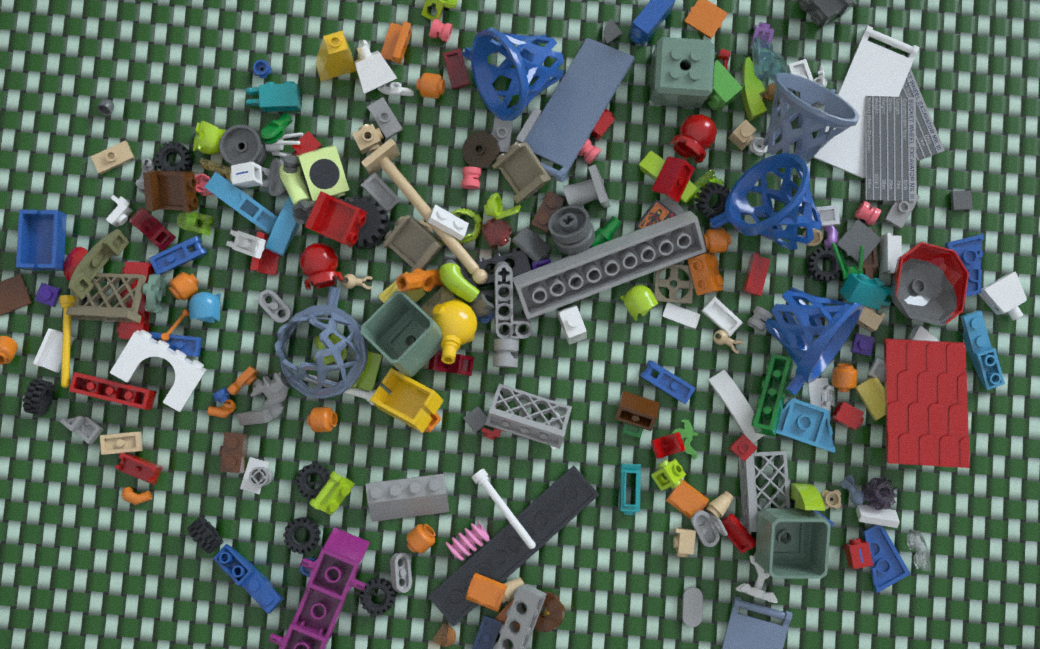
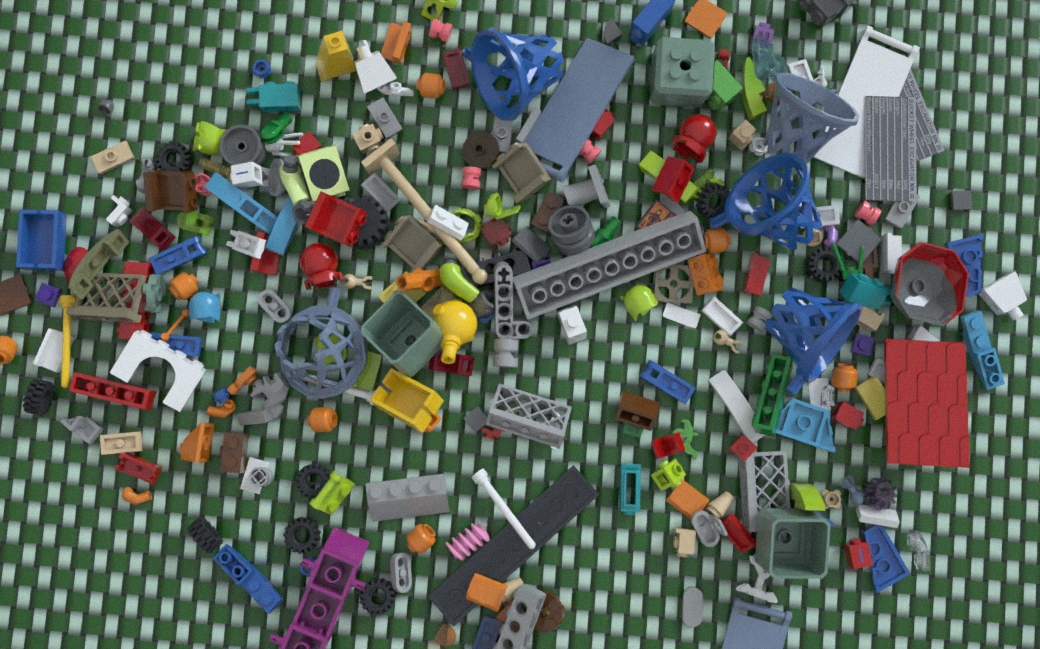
none -> orange slope [179,423,215,463]

